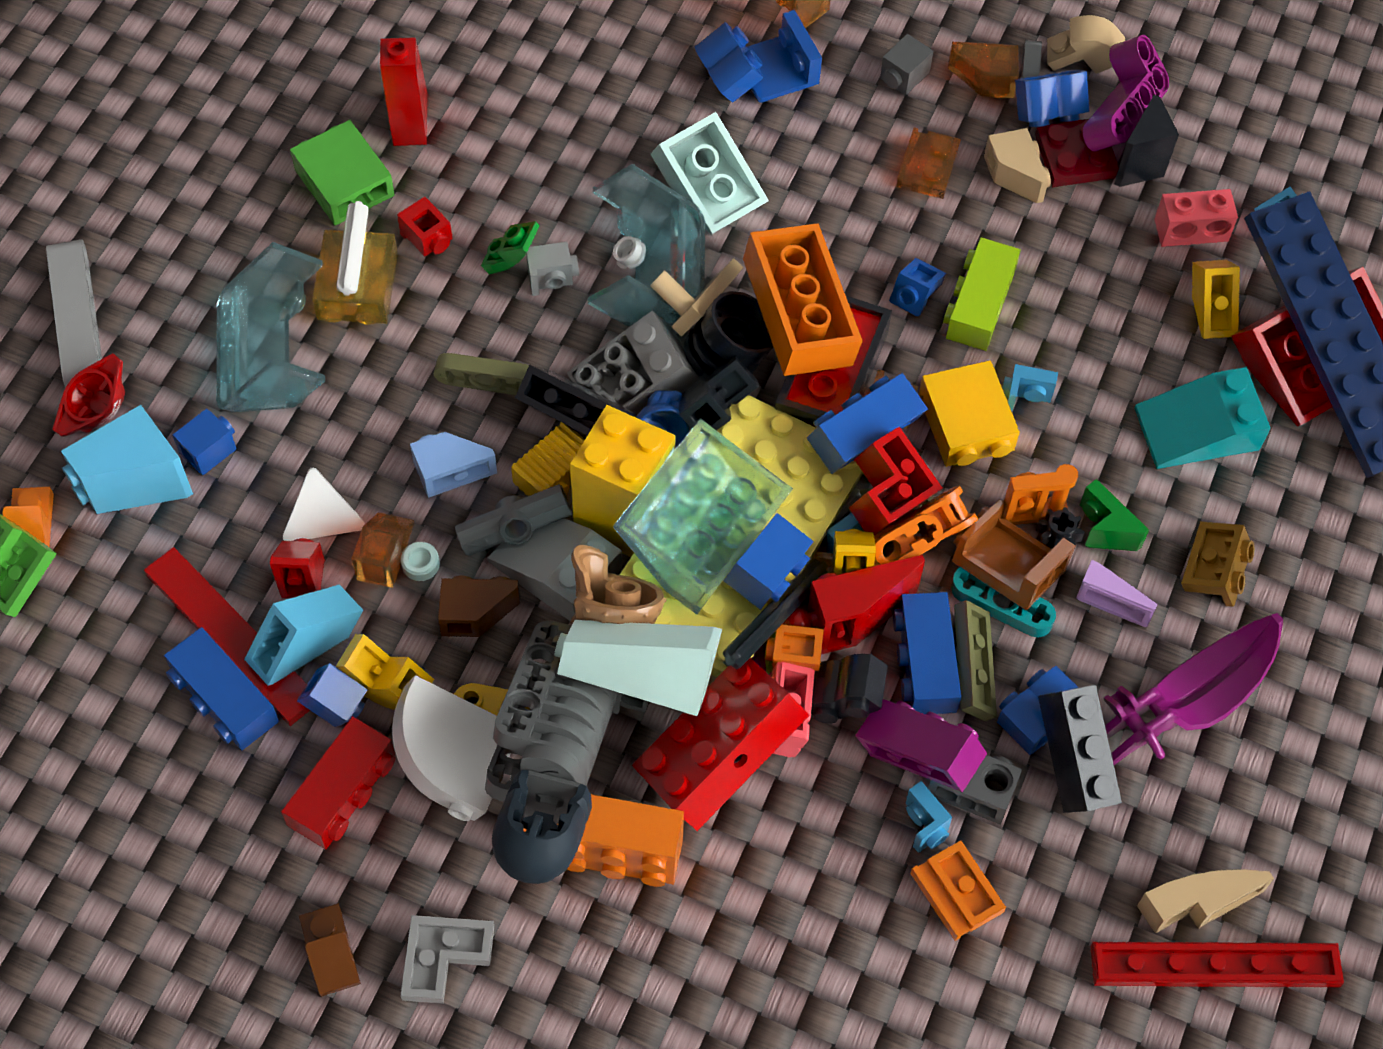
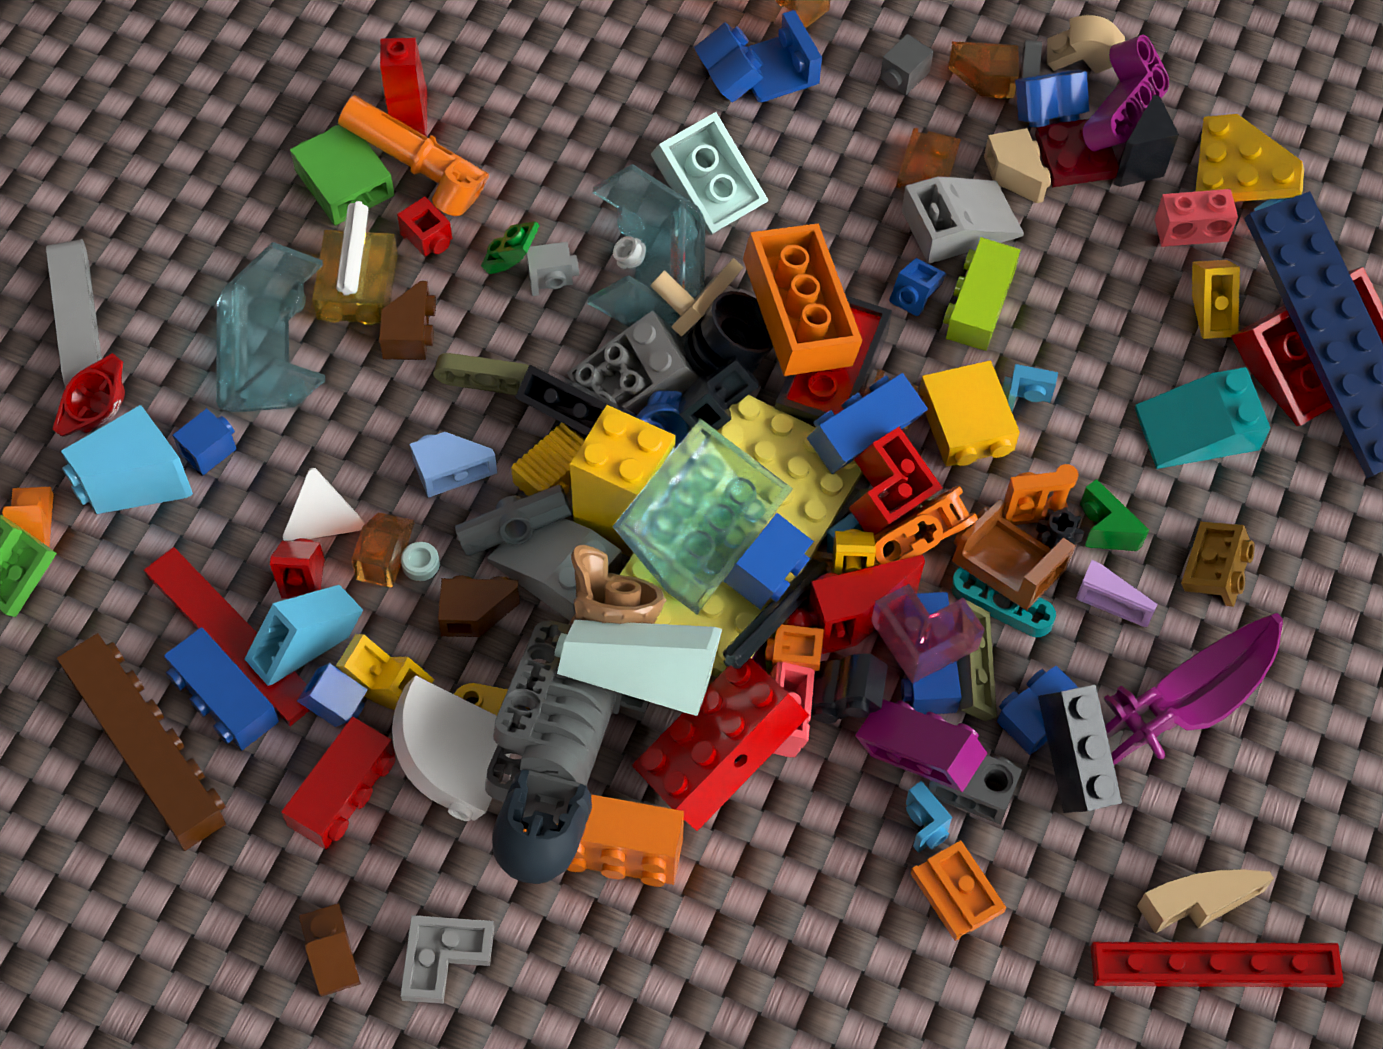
none -> reddish brown brick [57,633,226,851]
none -> orange piece [338,95,489,216]
none -> reddish brown slope [379,281,436,360]
none -> clear pink brick [871,584,985,684]
none -> light grey slope [902,177,1024,264]
none -> yellow plate [1195,114,1304,202]

